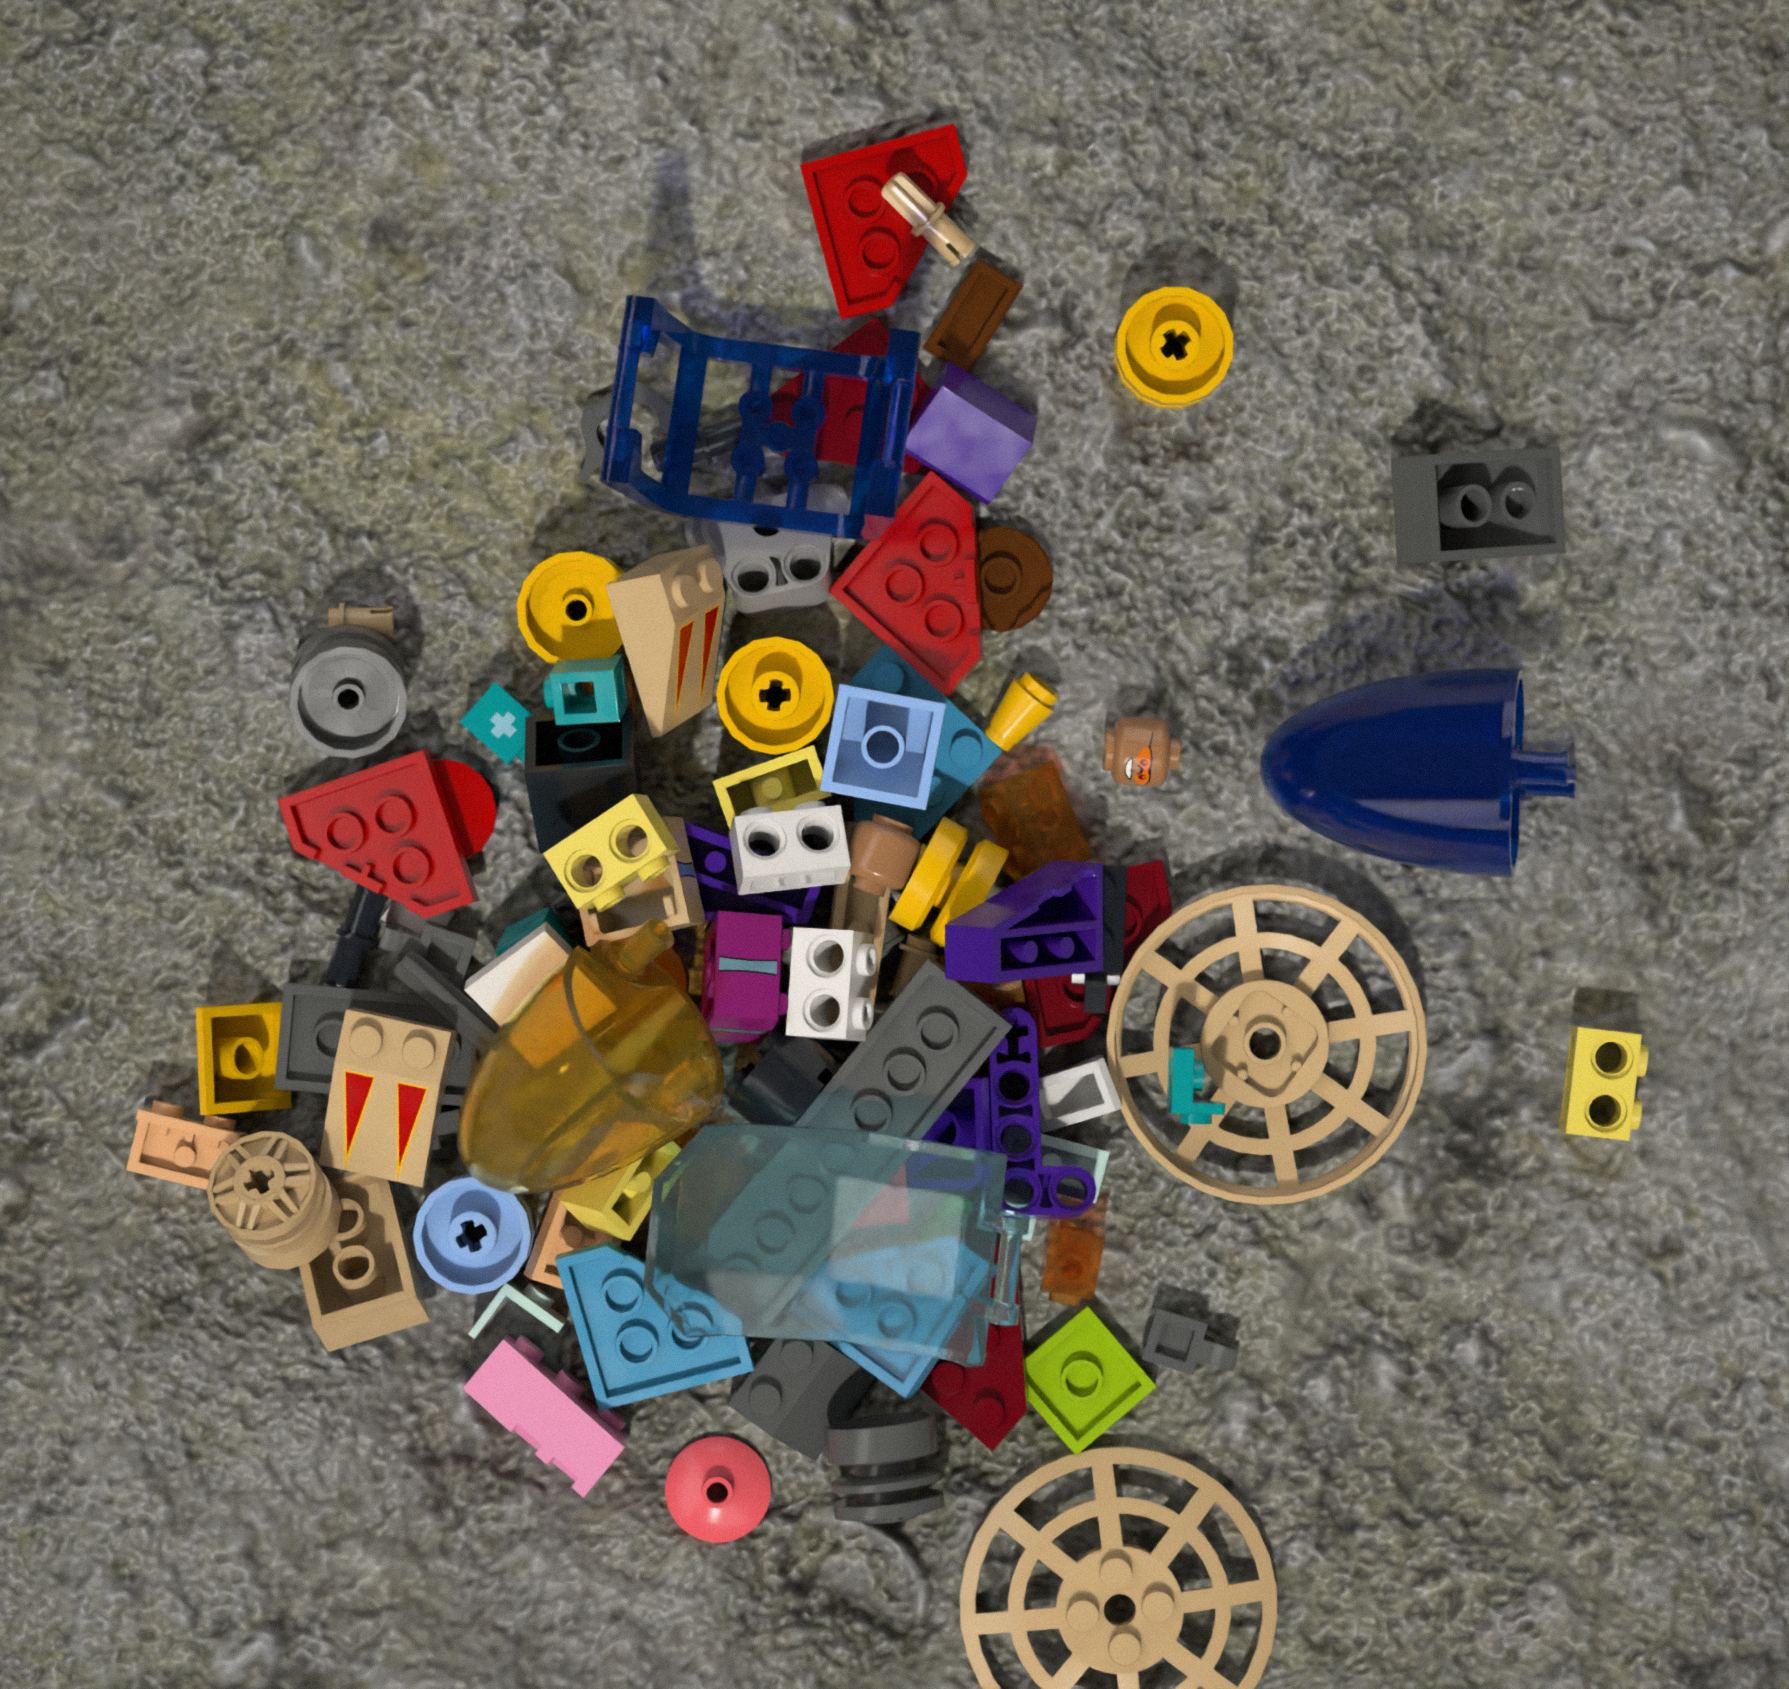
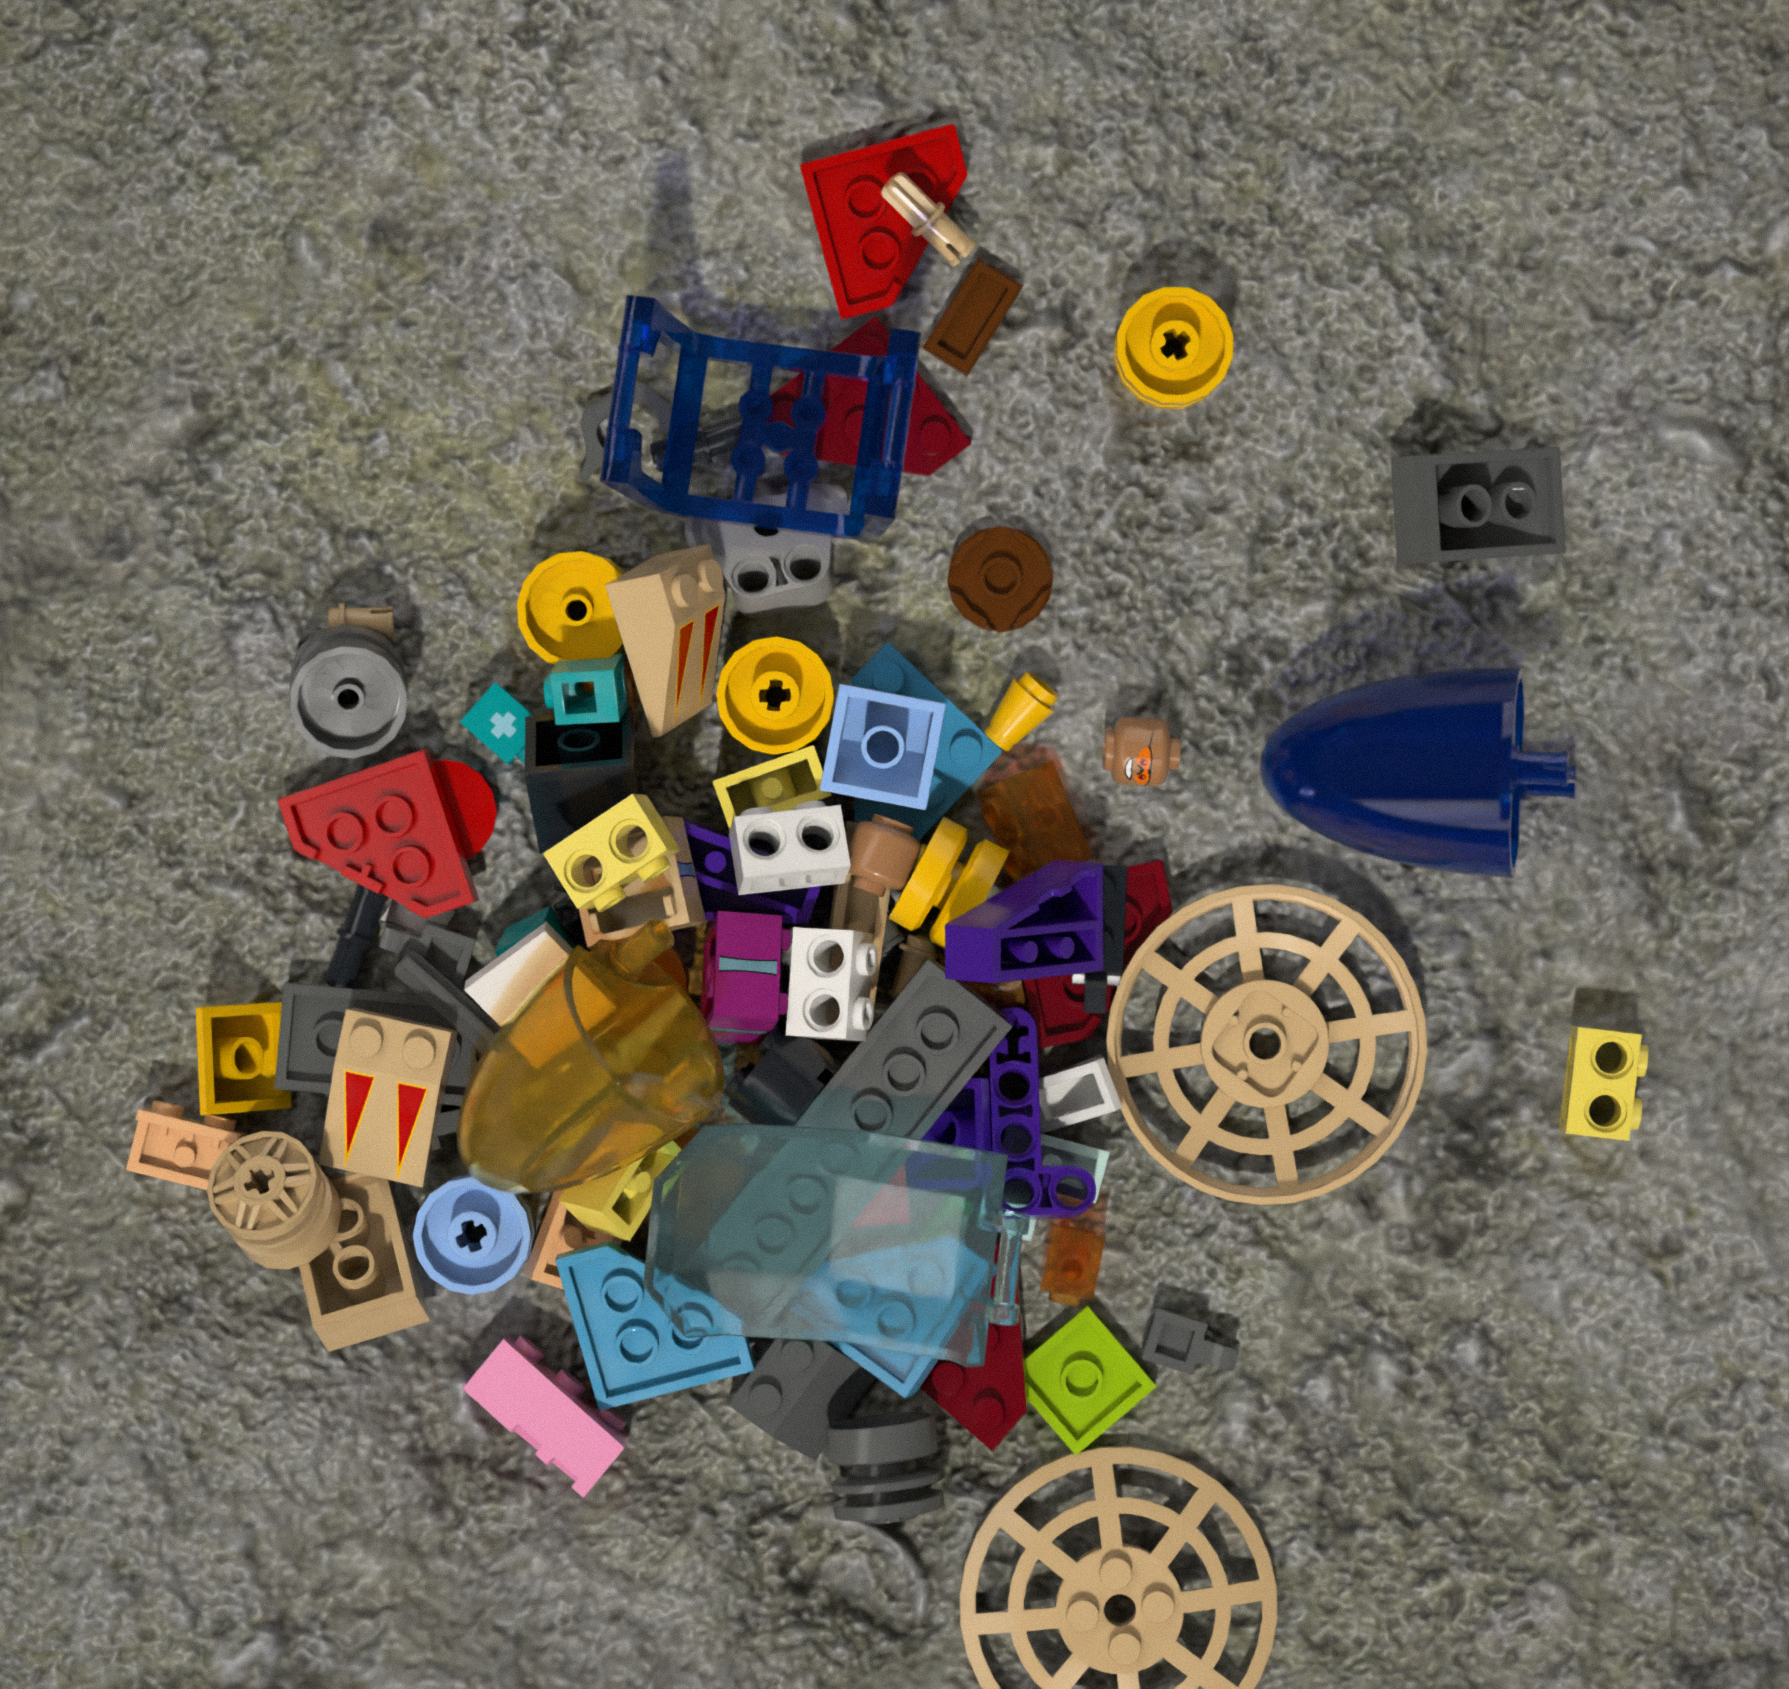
light aqua bracket [469,1279,567,1339] -> none
coral dish [665,1436,771,1543] -> none
red plate [828,470,984,697] -> none
dark purple slope [898,361,1038,505] -> none
teal bracket [1167,1046,1225,1124] -> none

